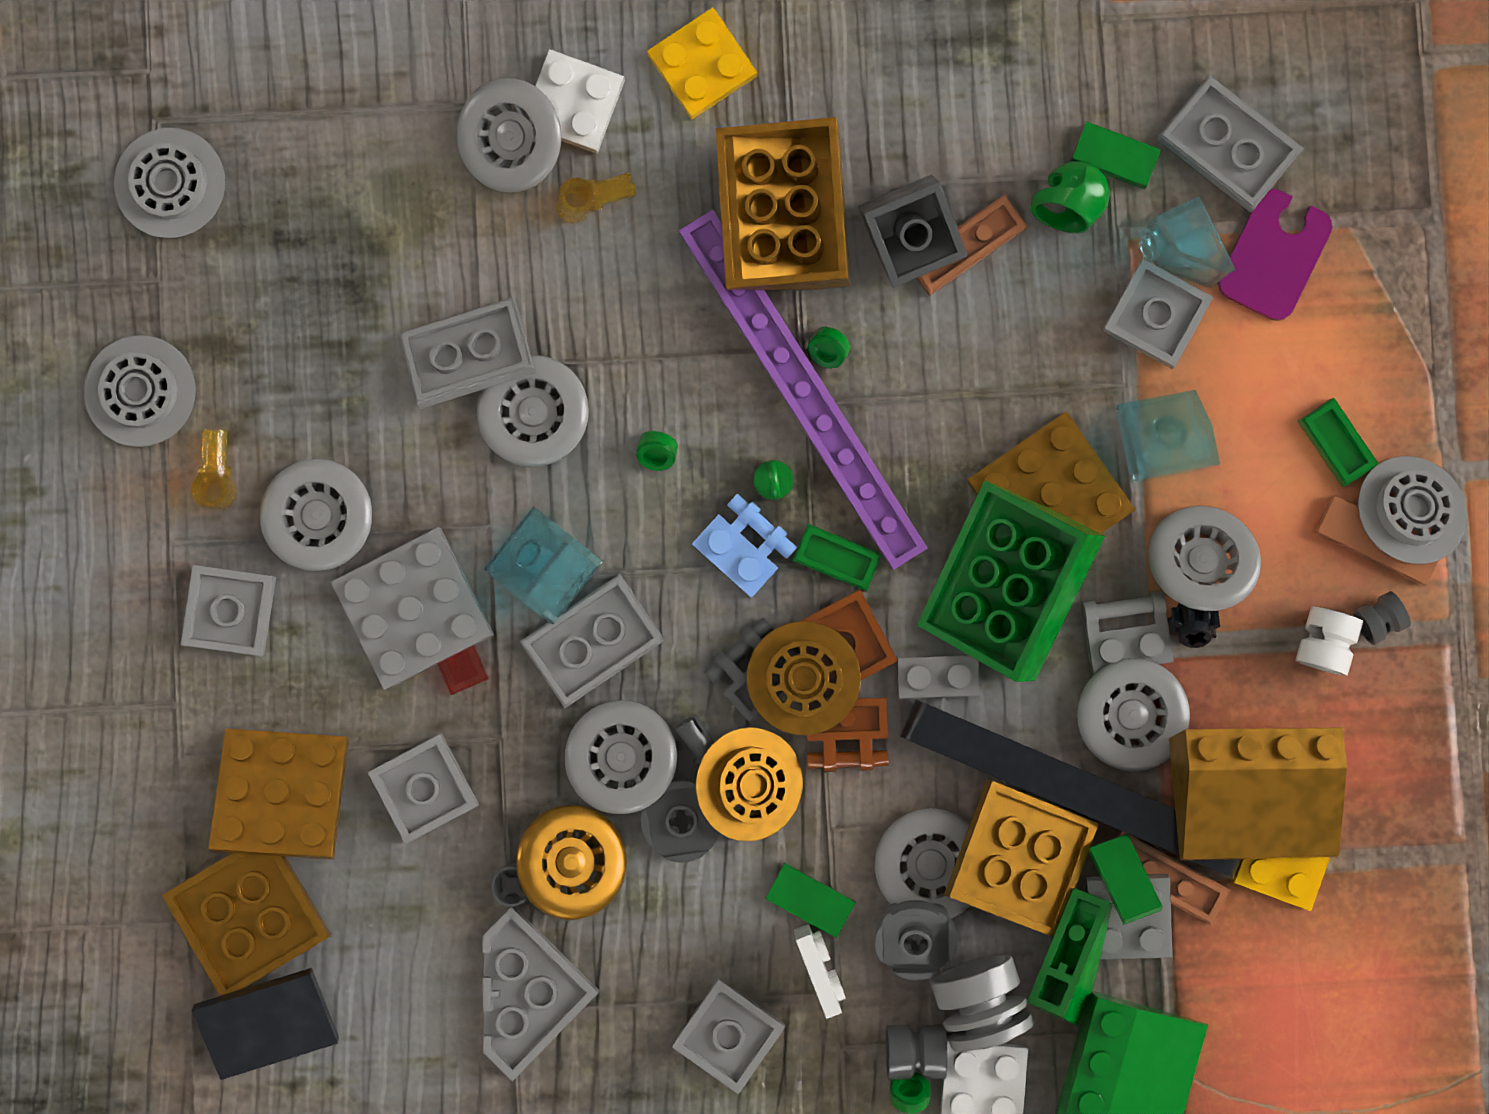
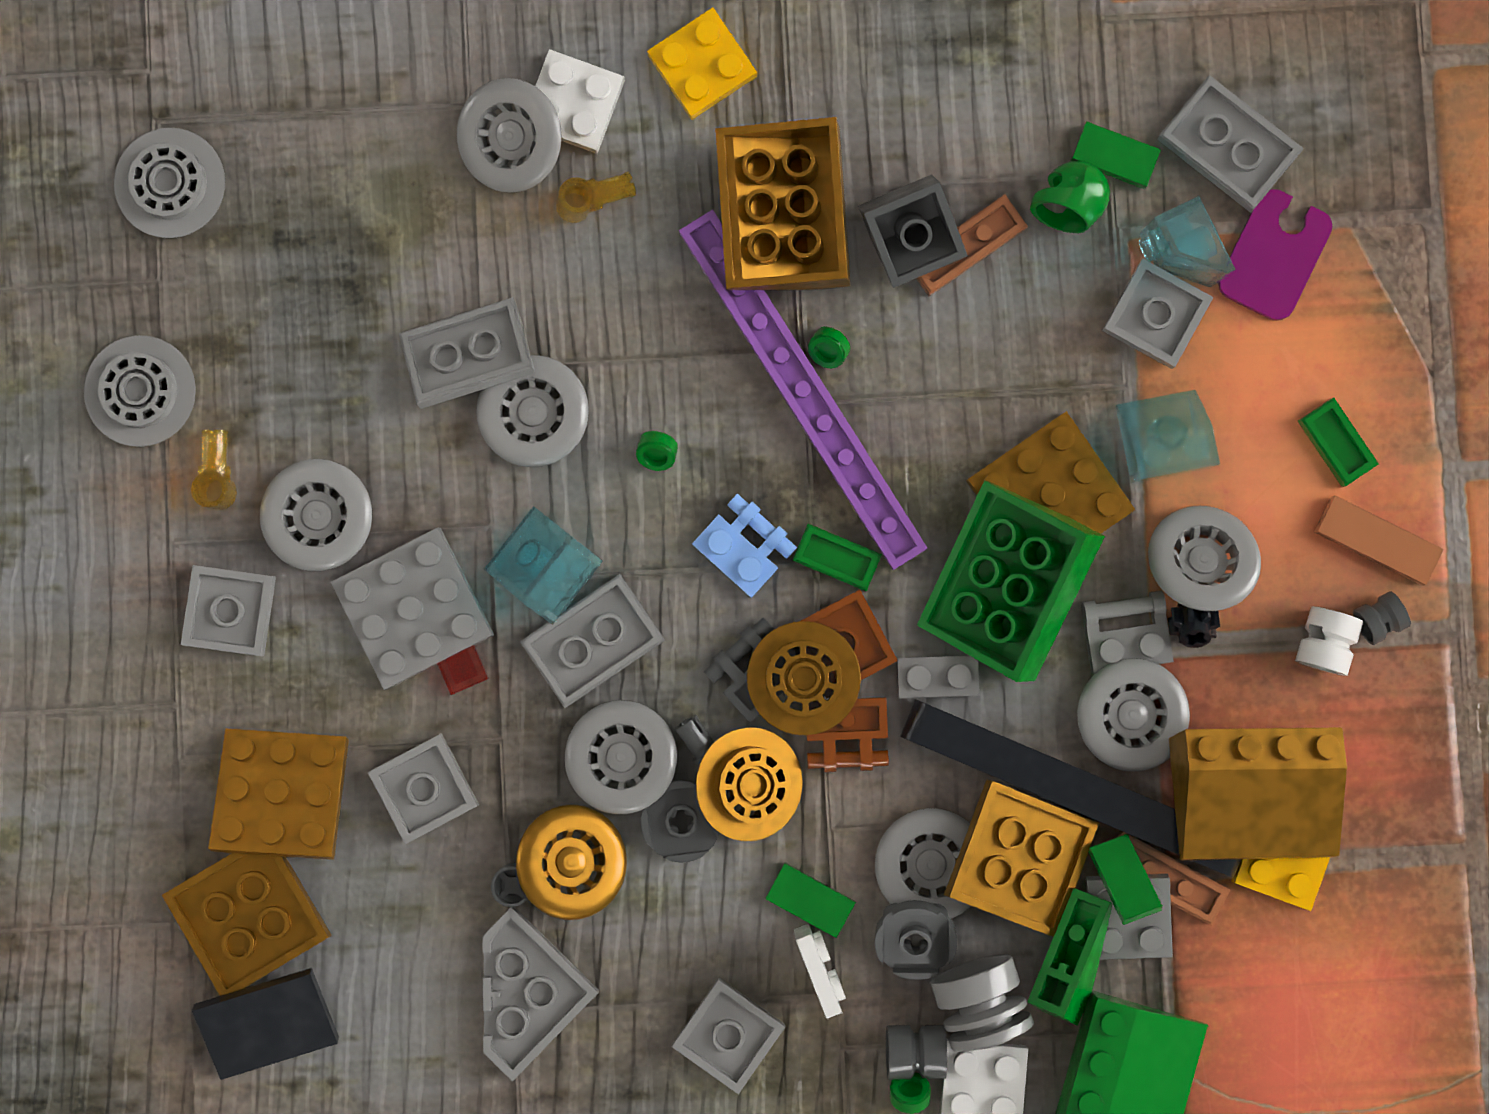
green tile [753,460,793,501] -> none
light grey wheel [1358,456,1467,564] -> none

